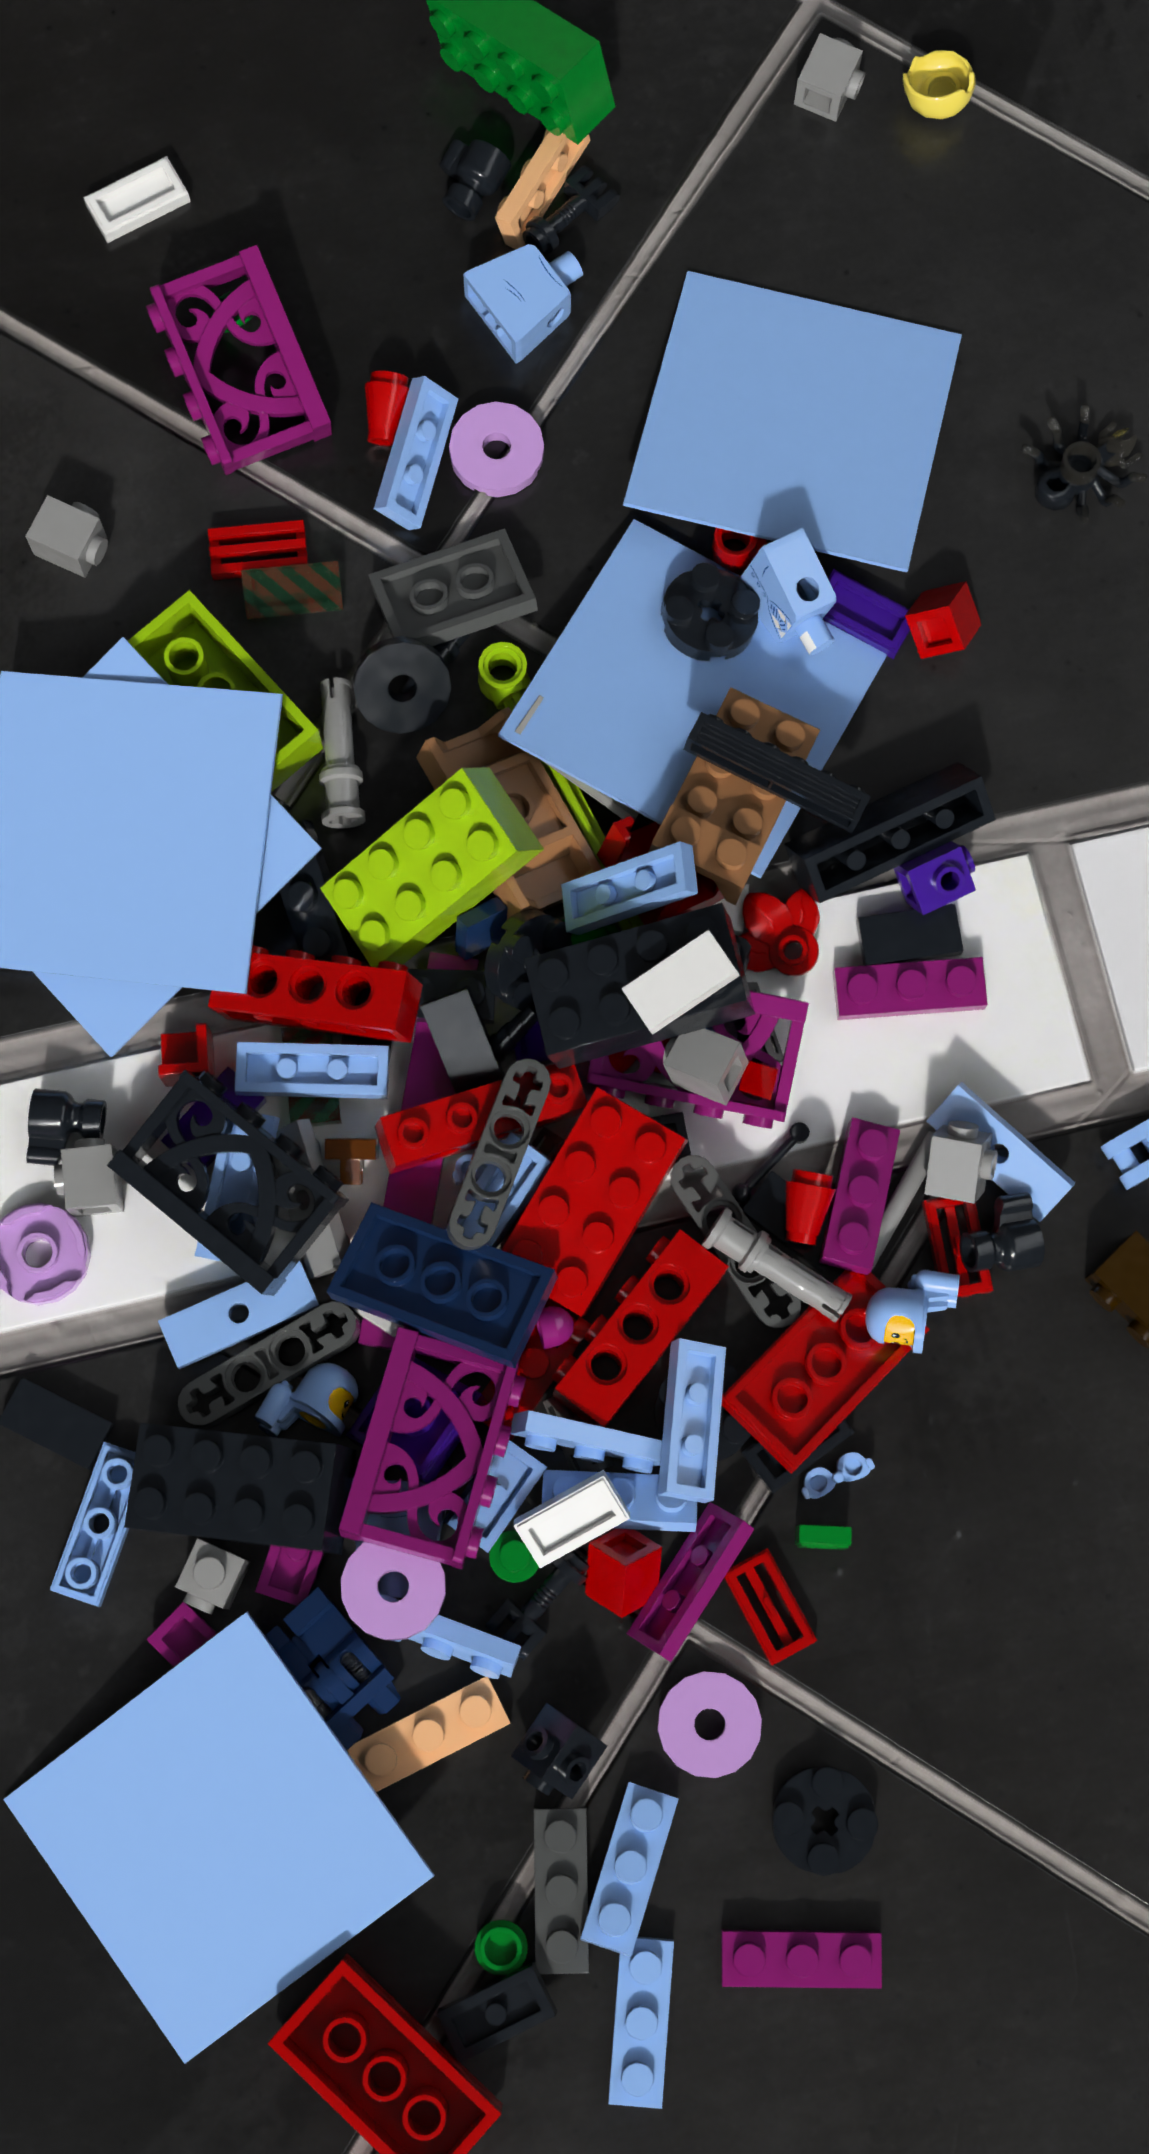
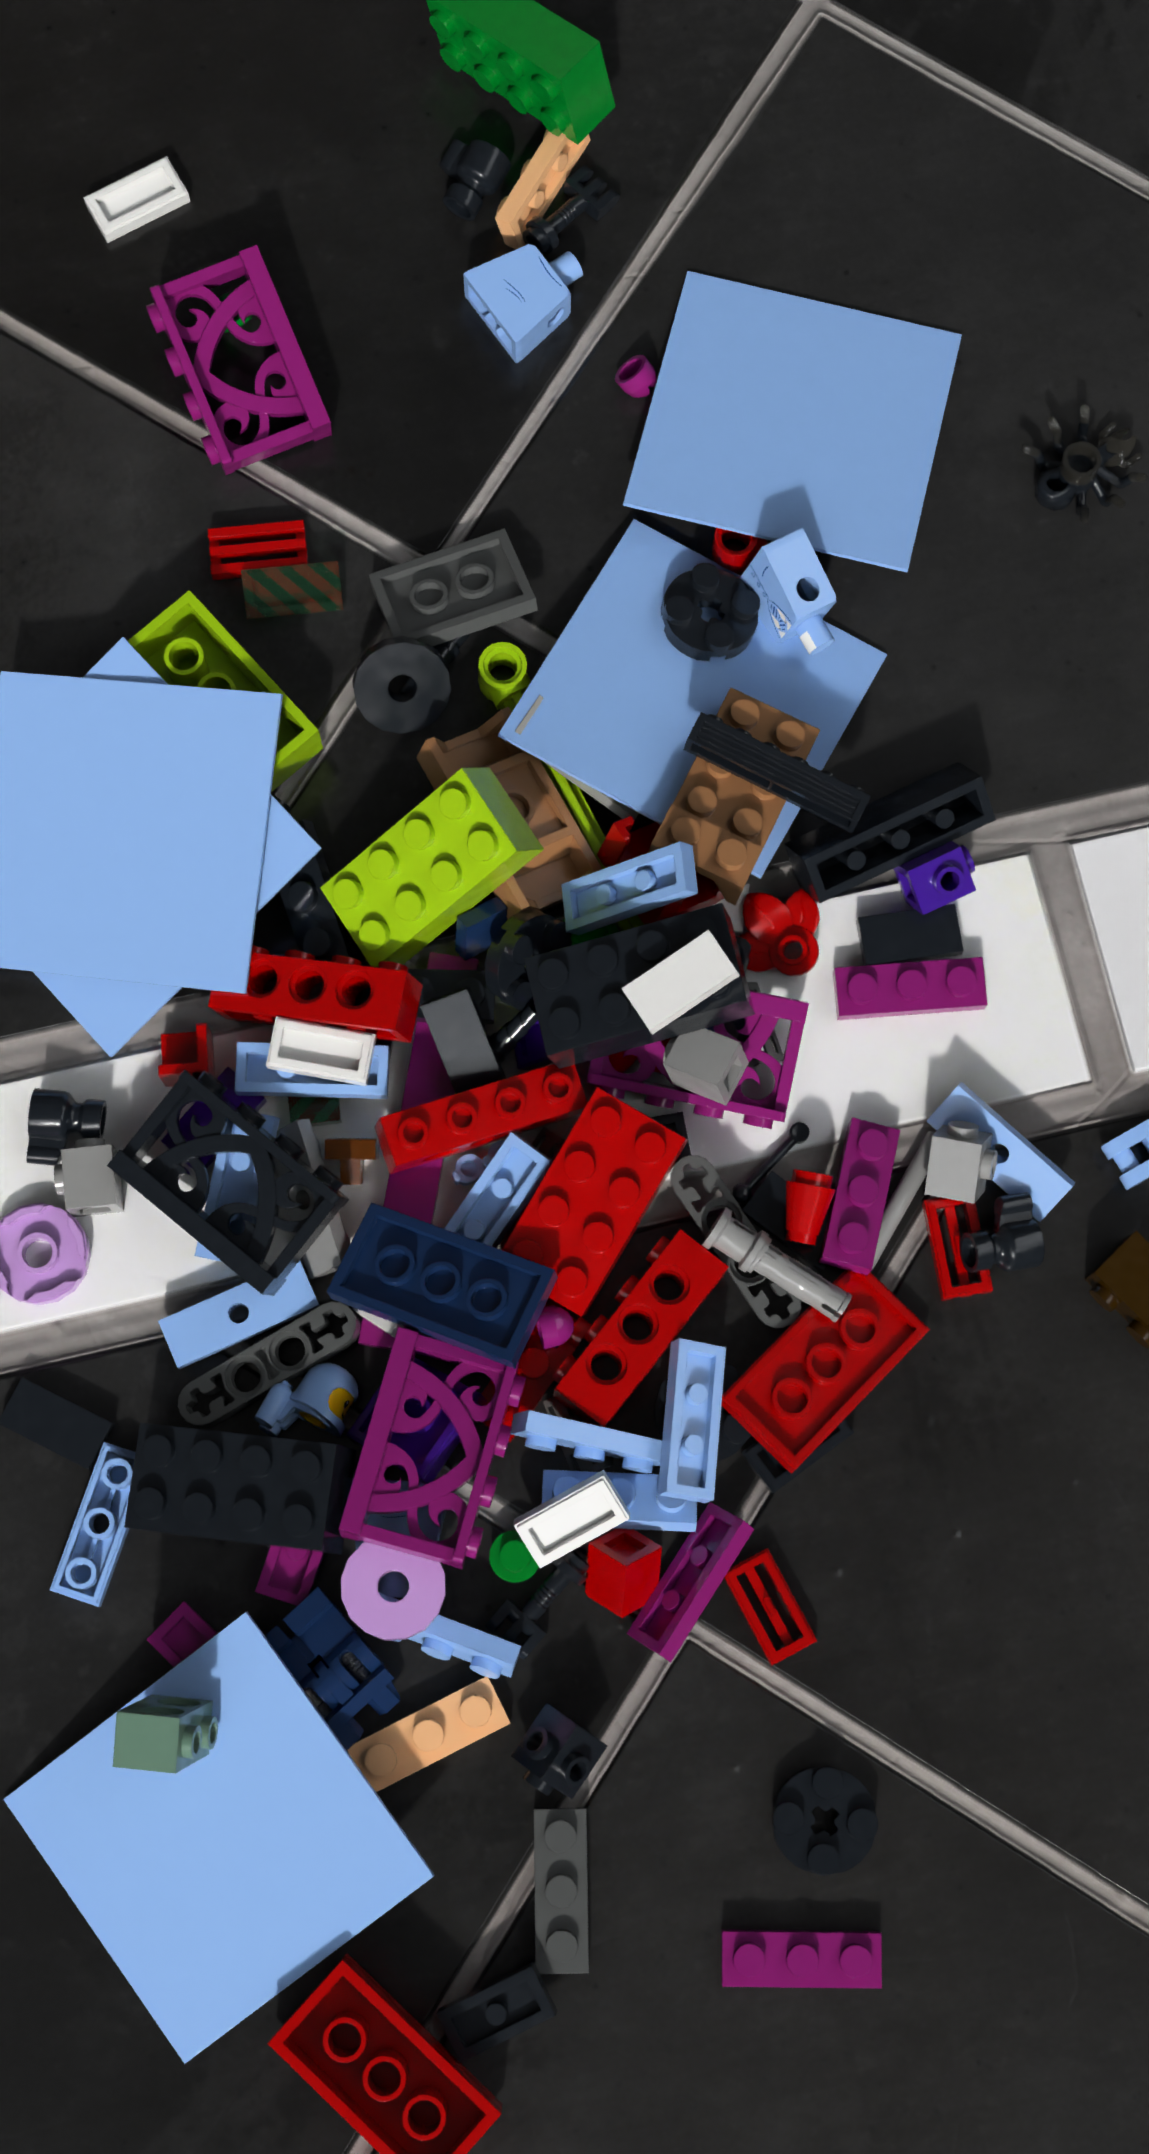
light grey brick [25,495,108,578] -> none
light grey brick [175,1538,251,1615] -> none
light grey pin [319,677,366,829] -> none
red cone [365,371,409,446] -> none
light blue plate [374,376,458,530] -> none
medium blue plate [443,1440,547,1553] -> none
dark grey beam [446,1058,551,1251] -> none
lavender tile [449,401,544,497] -> none
green plate [475,1919,528,1975] -> none
light blue plate [580,1782,679,1957] -> none
light blue plate [608,1936,674,2109] -> none
lavender tile [657,1671,762,1778] -> none
red piece [738,1060,779,1100] -> none
light grey brick [794,33,865,122] -> none
green tile [795,1525,852,1550] -> none
light blue piece [801,1452,875,1499] -> none
dark purple tile [823,569,910,660] -> none
light blue piece [865,1270,960,1354] -> none
light yellow hair [903,50,976,120] -> none
red panel [905,581,981,659] -> none
none -> sand green brick [113,1695,218,1774]
none -> white tile [266,1016,377,1086]
none -> magenta hinge [615,355,657,398]

